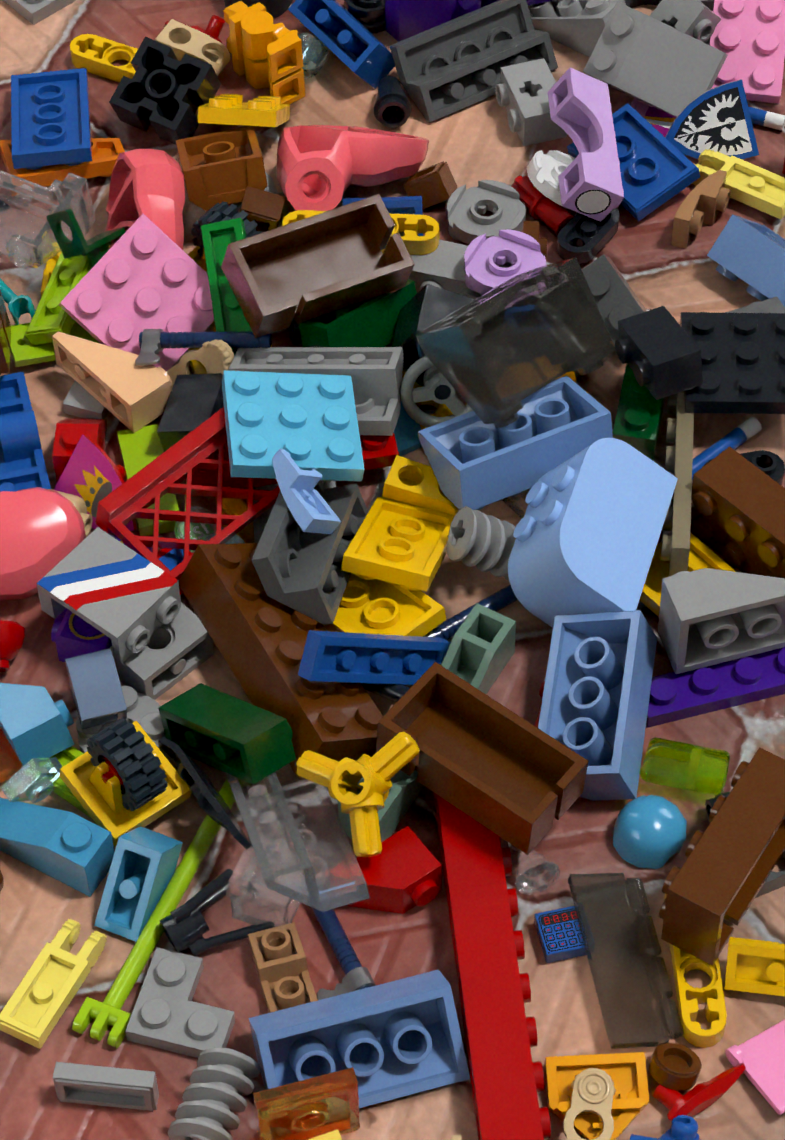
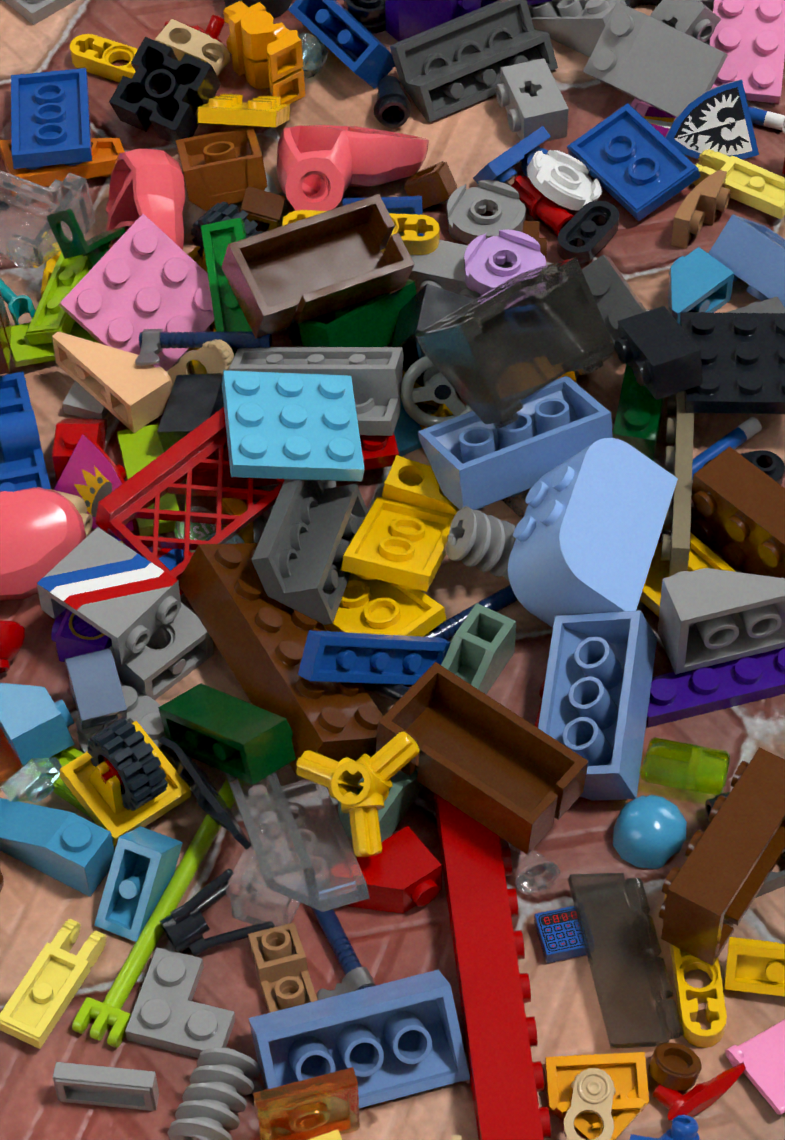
light blue slope [272,449,341,534] -> none
lavender arch [548,68,624,222] -> none
none -> blue plate [473,126,551,184]
none -> dark azure slope [668,247,734,324]

